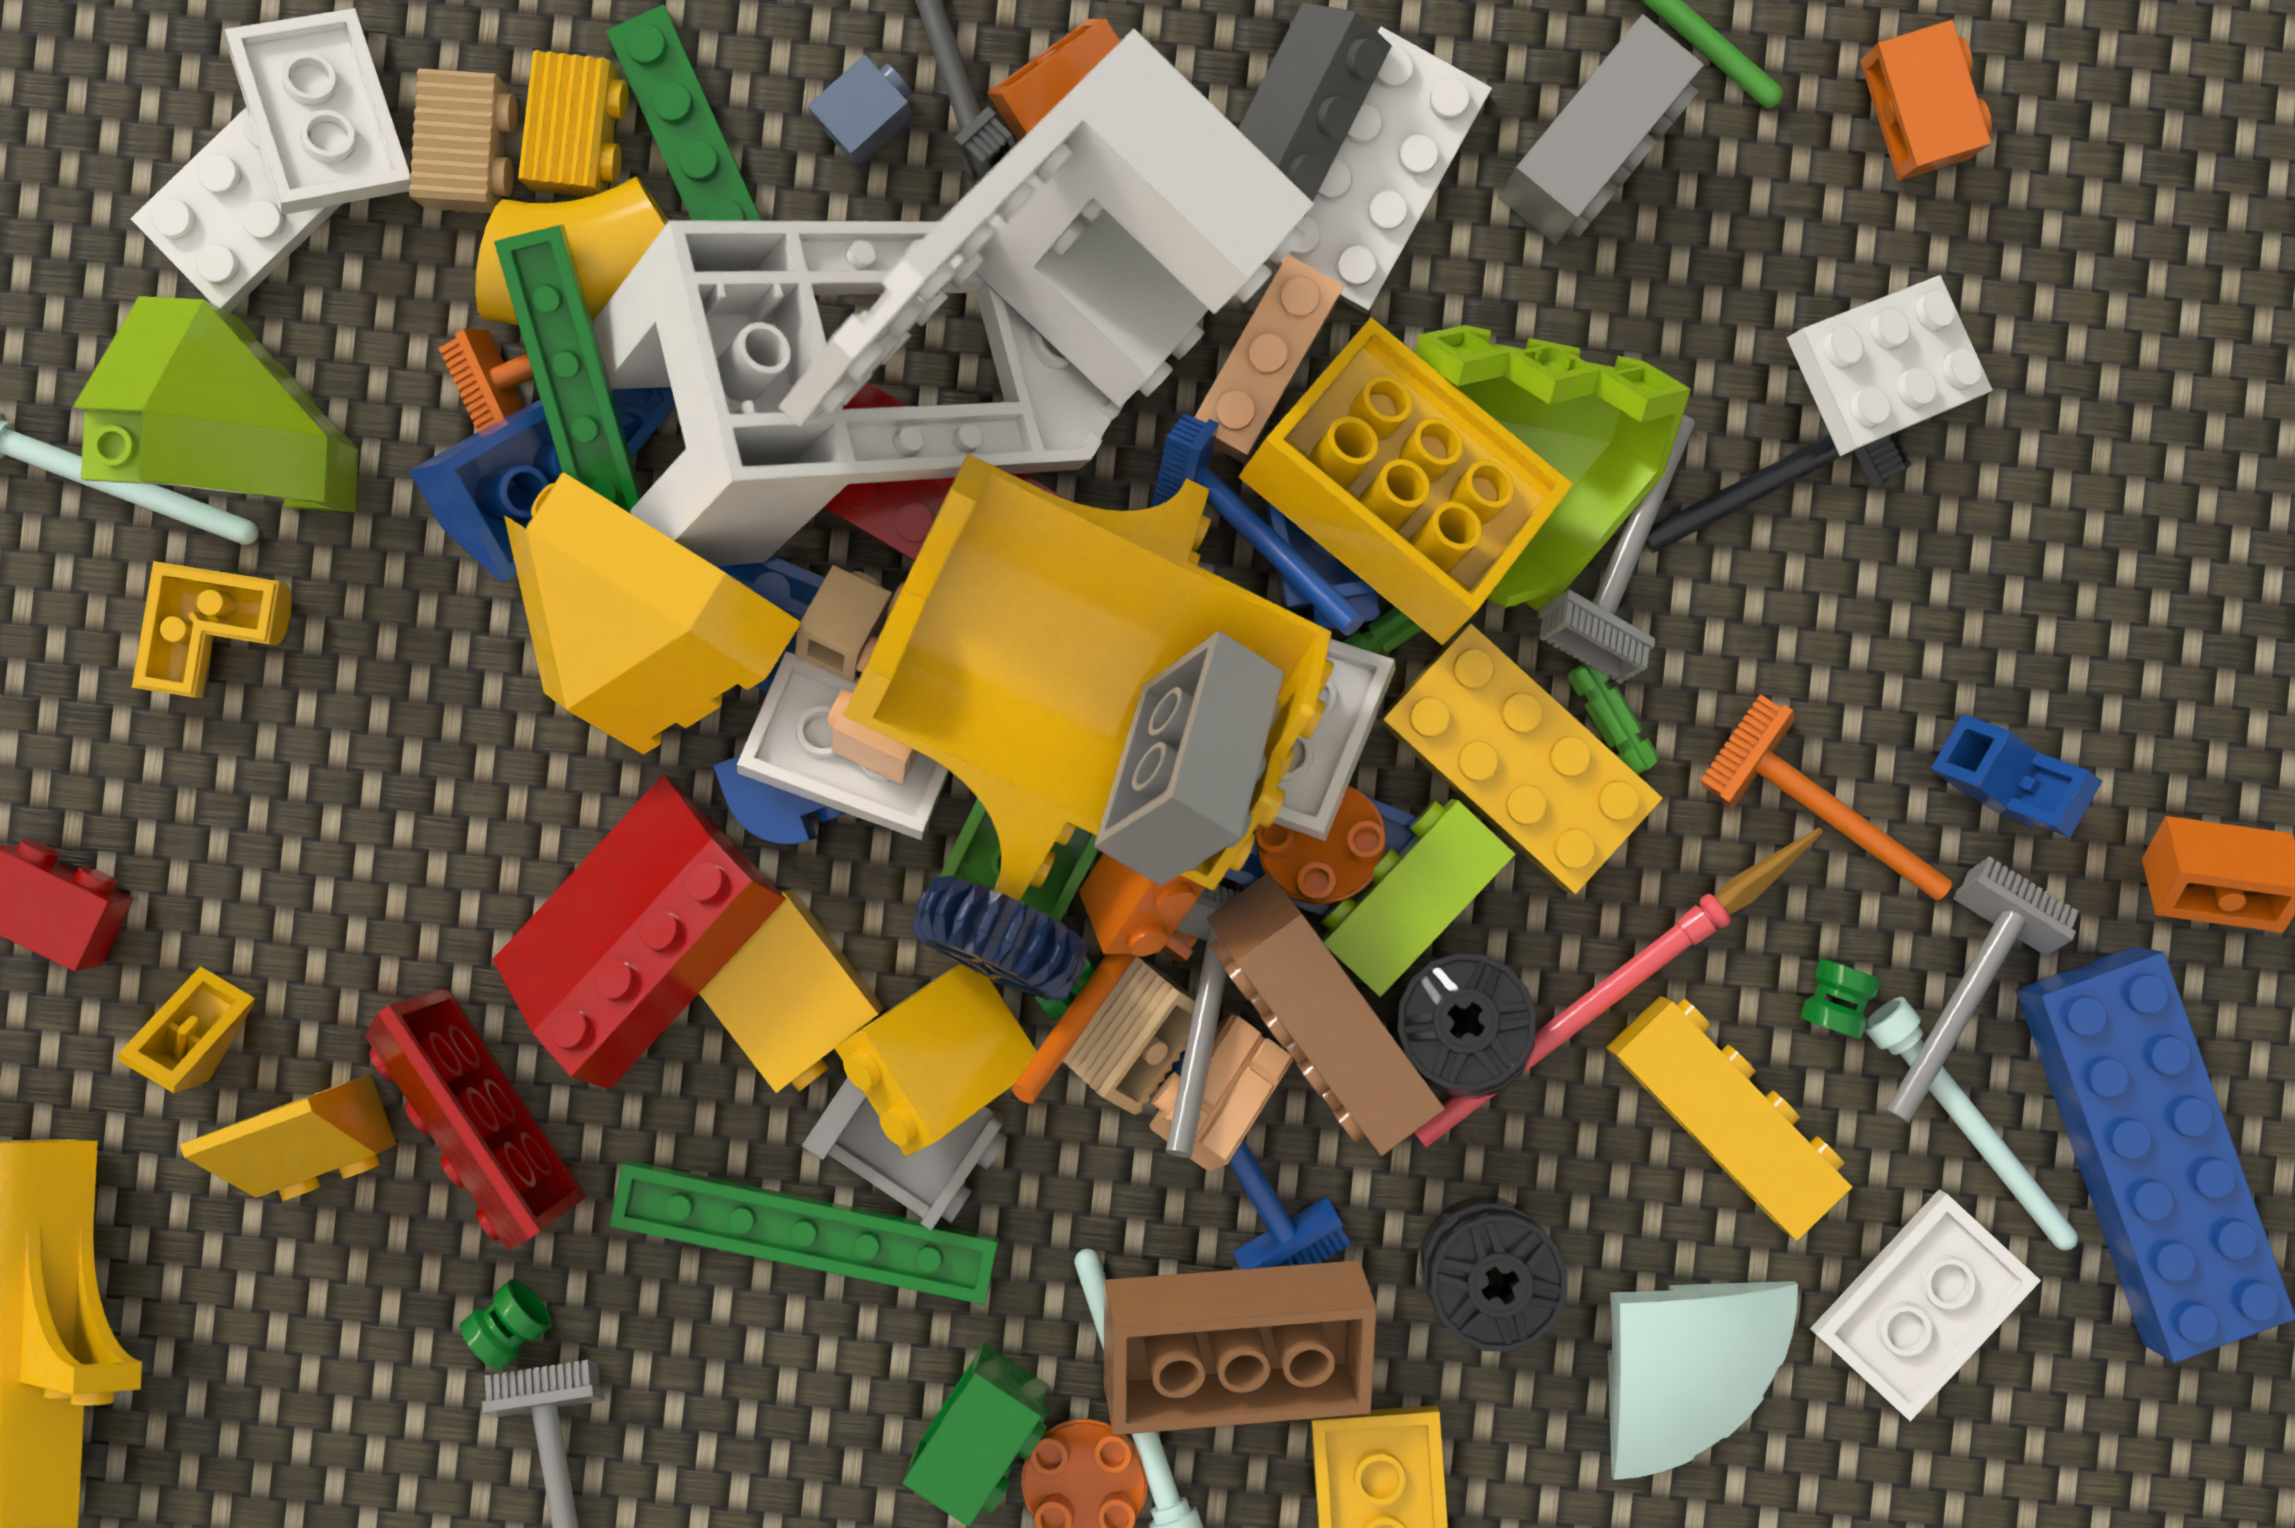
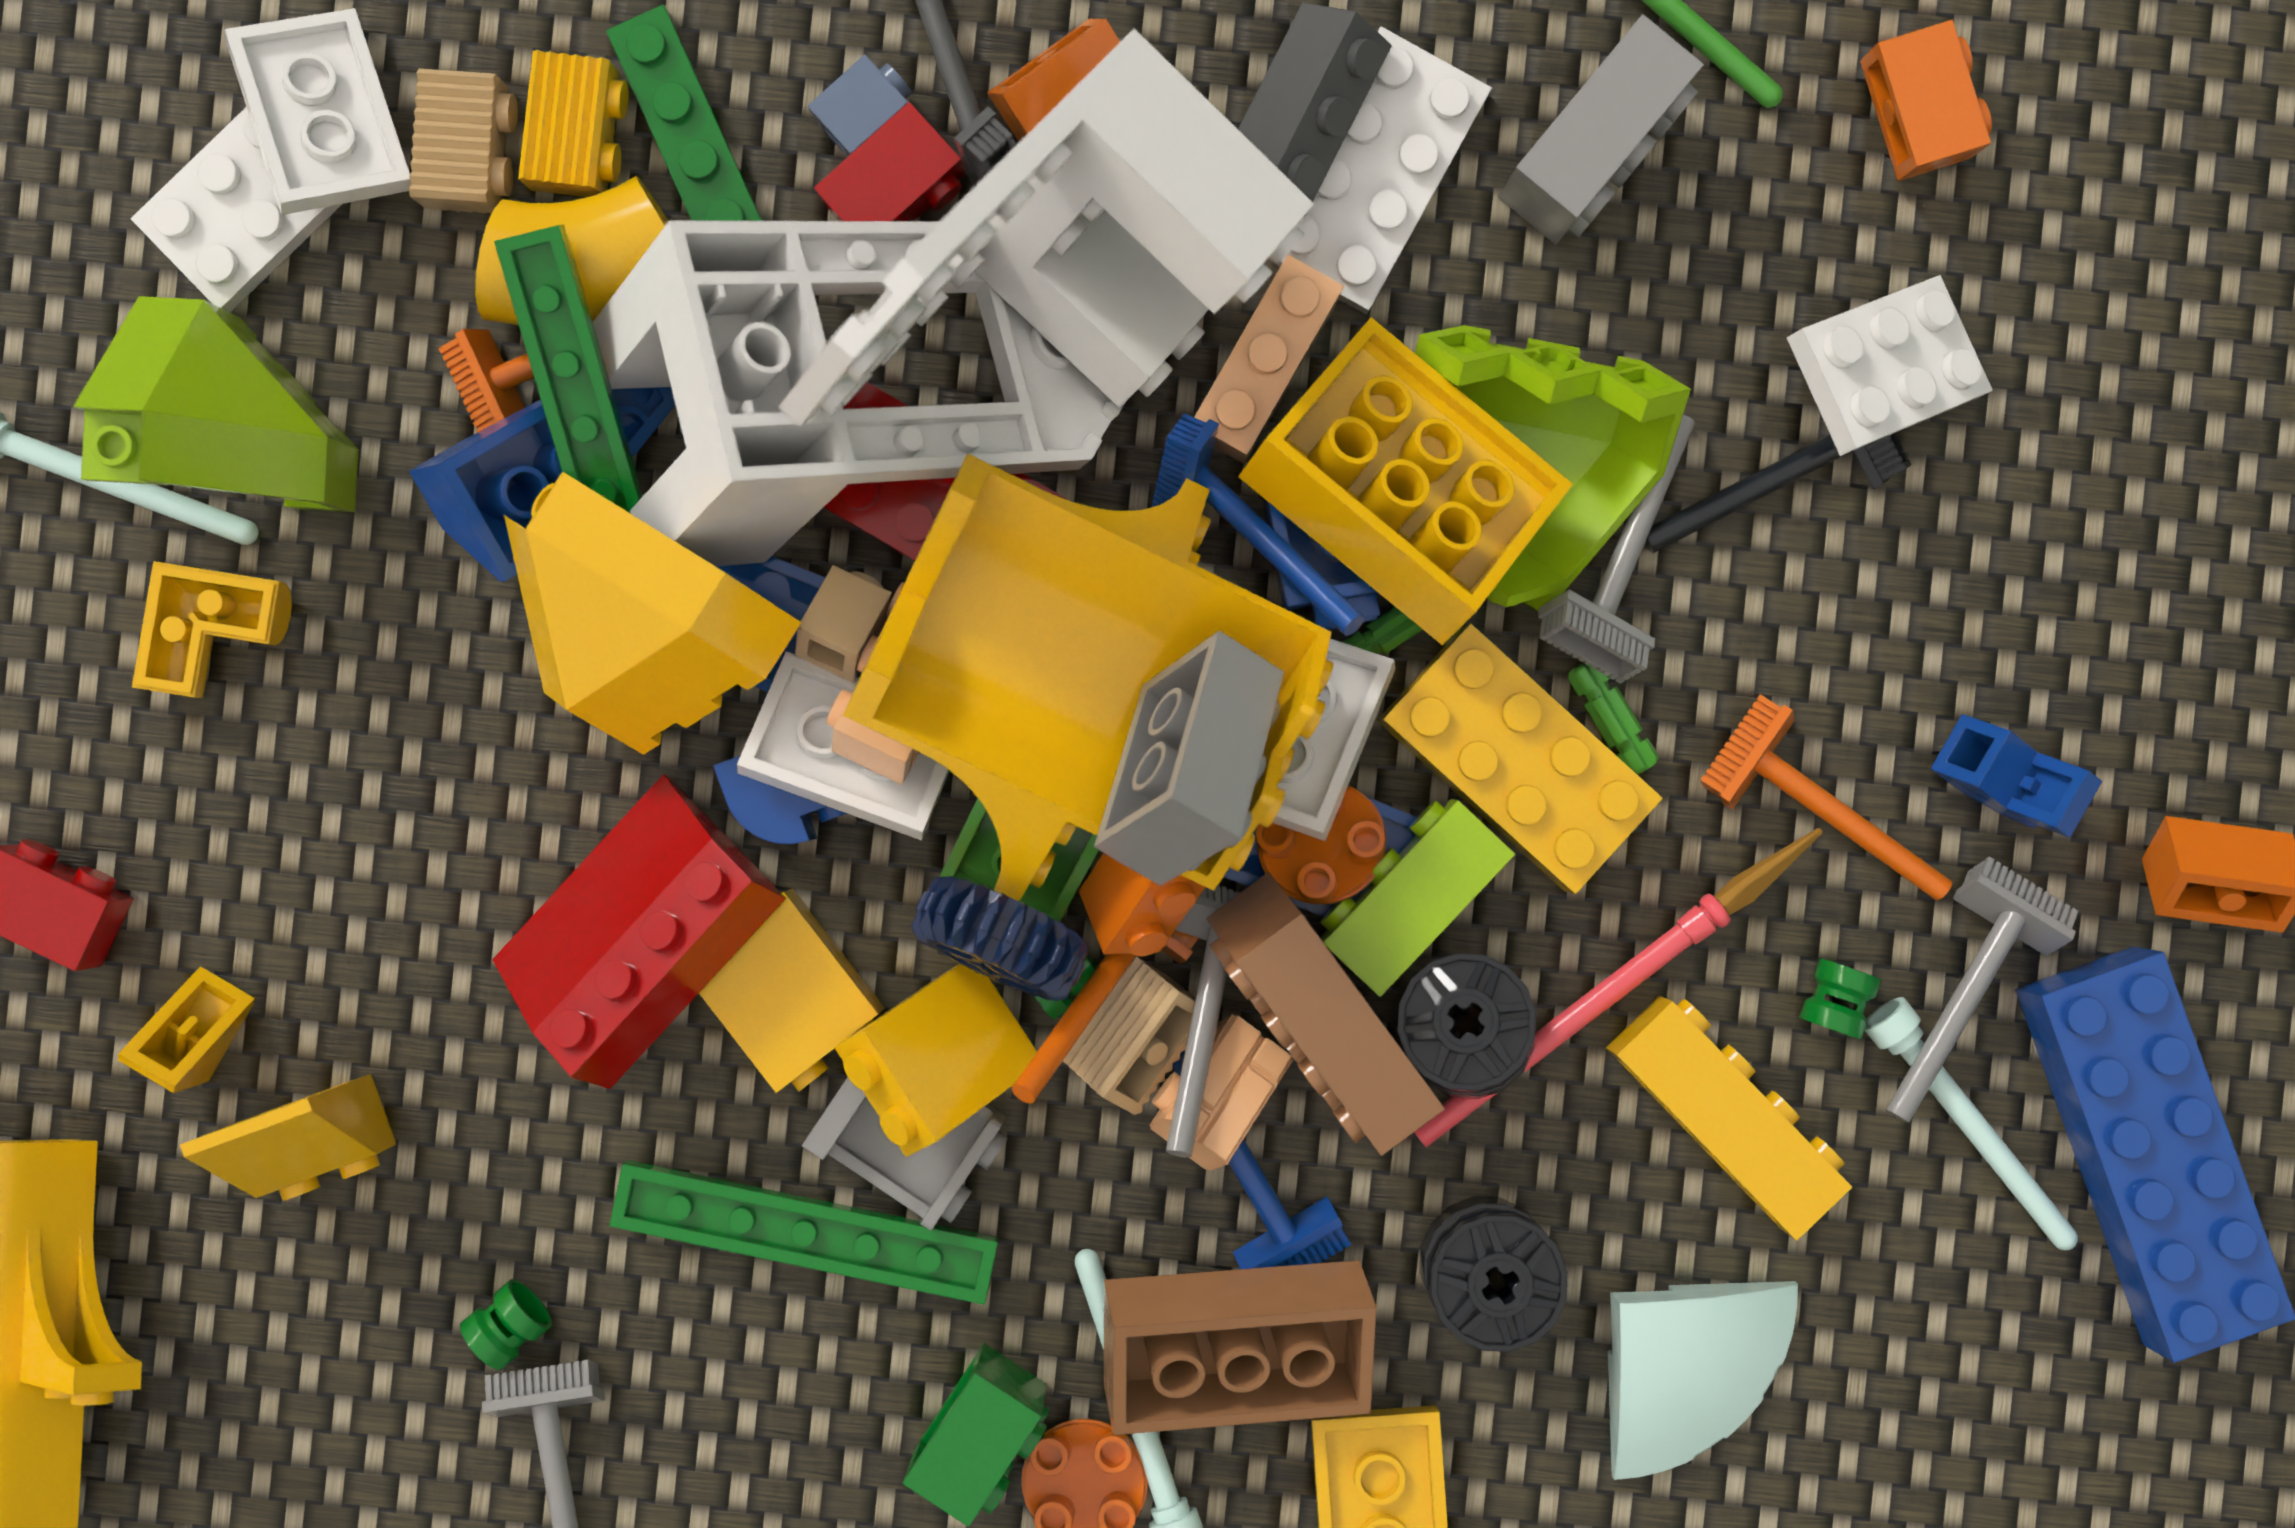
red slope [364,987,587,1250] -> none
white plate [1810,1190,2041,1422] -> none
none -> red brick [814,102,966,221]

